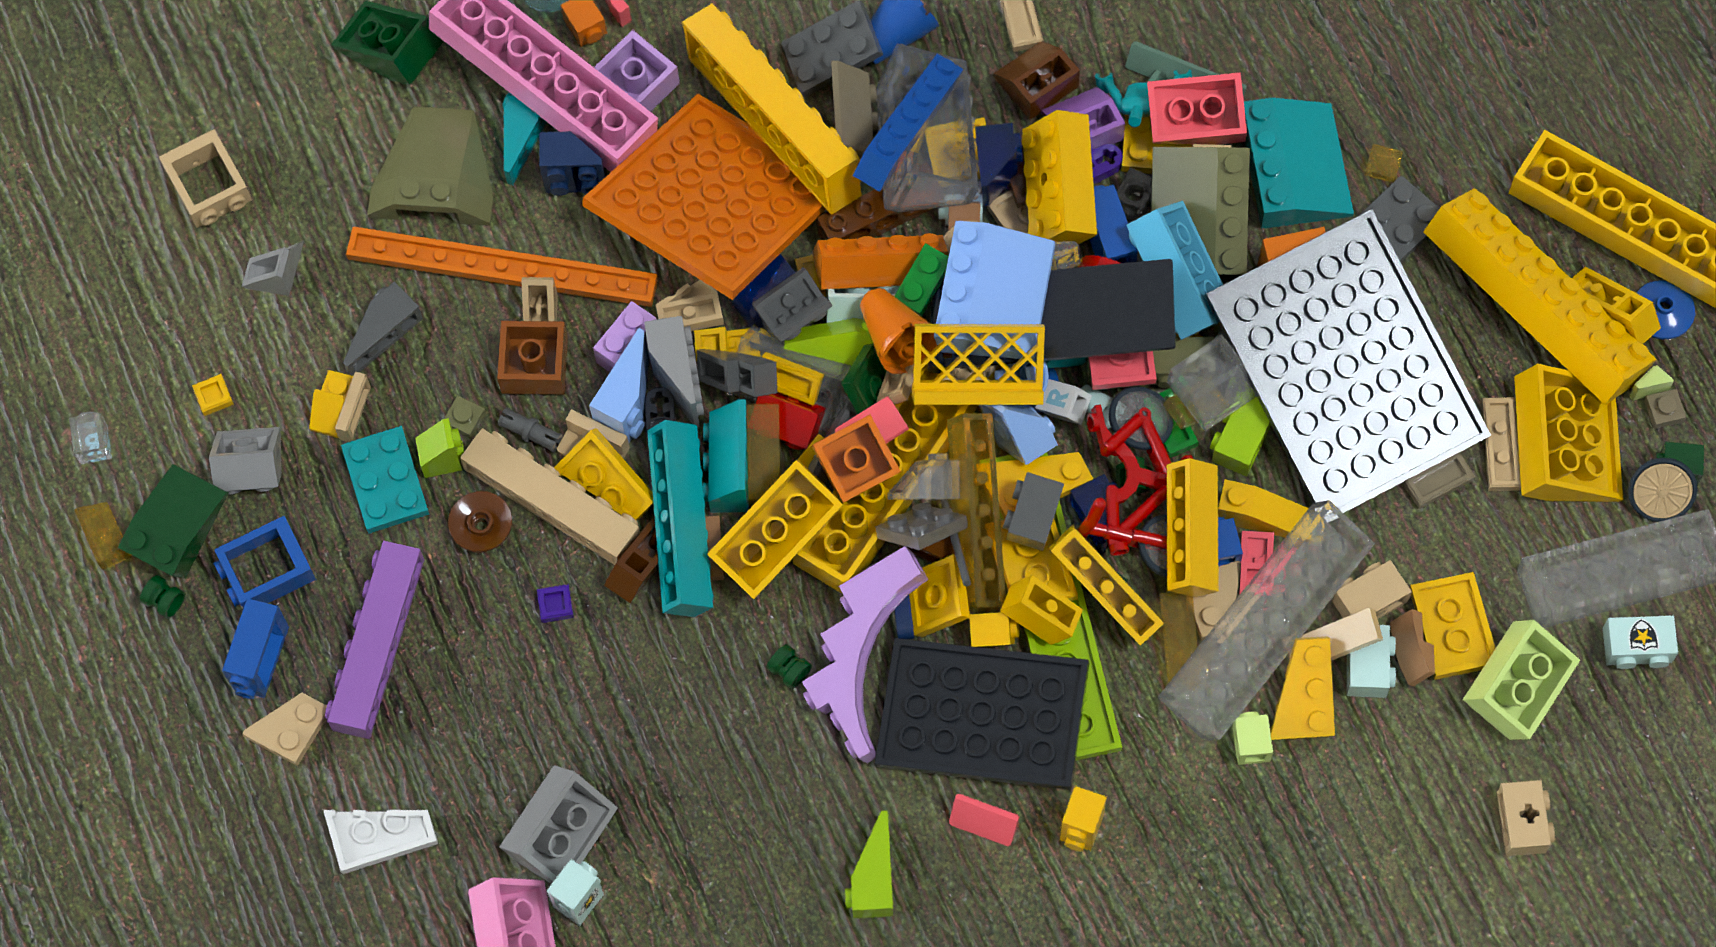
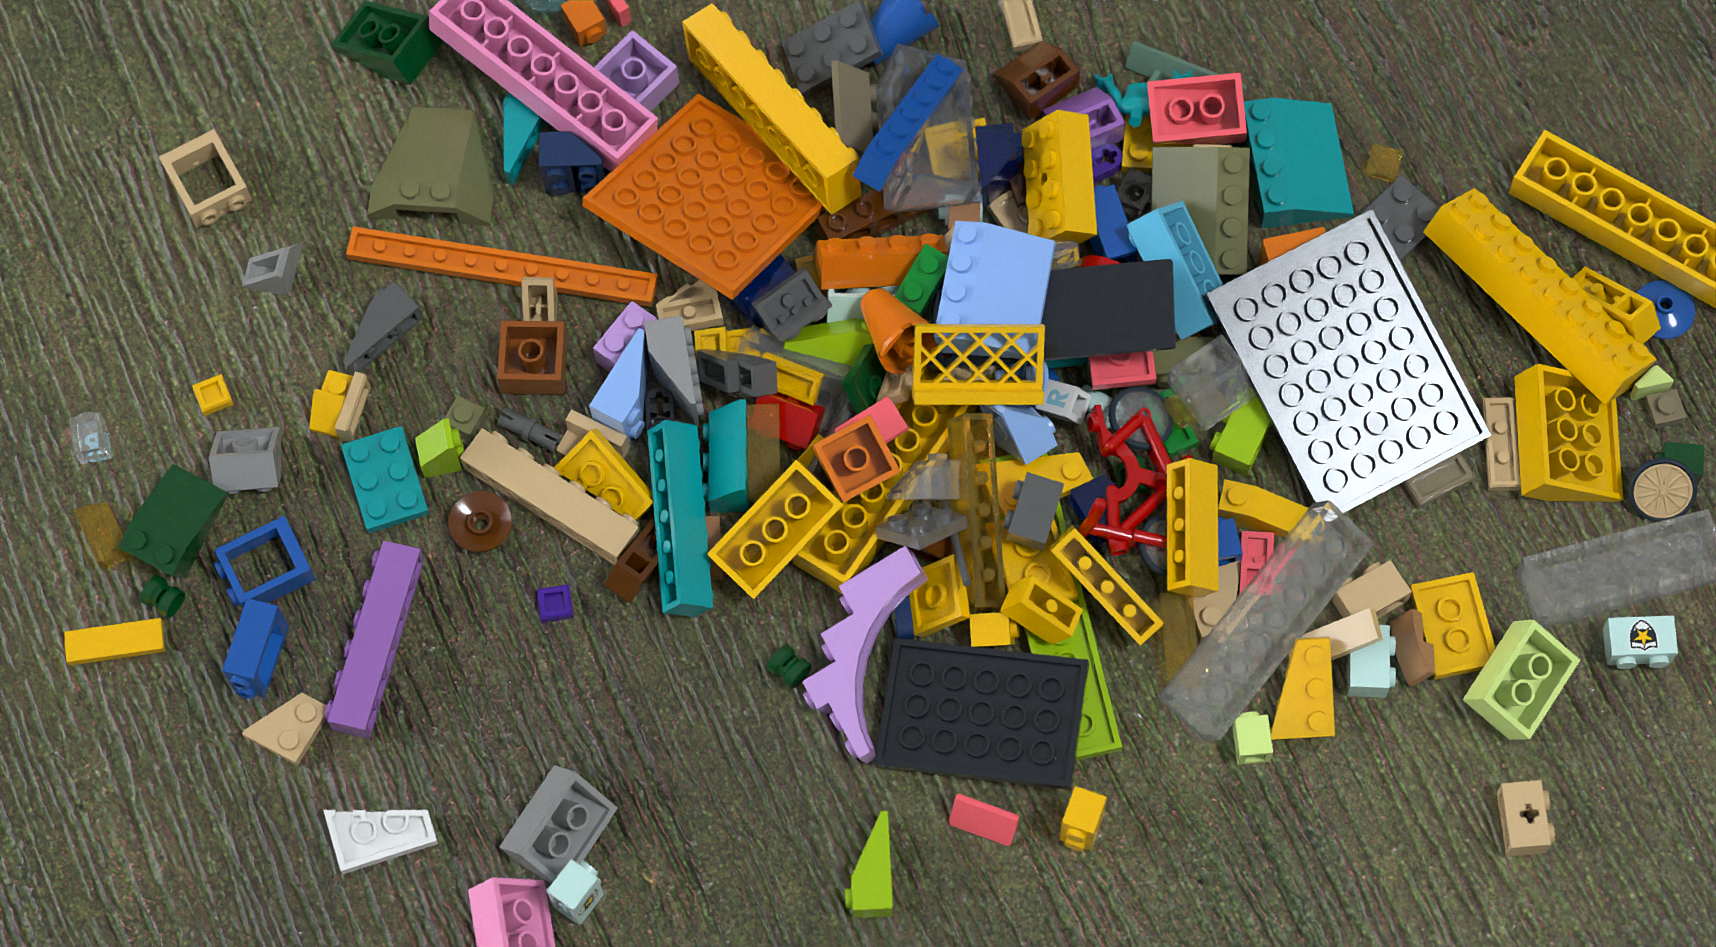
none -> yellow tile [64,618,165,666]

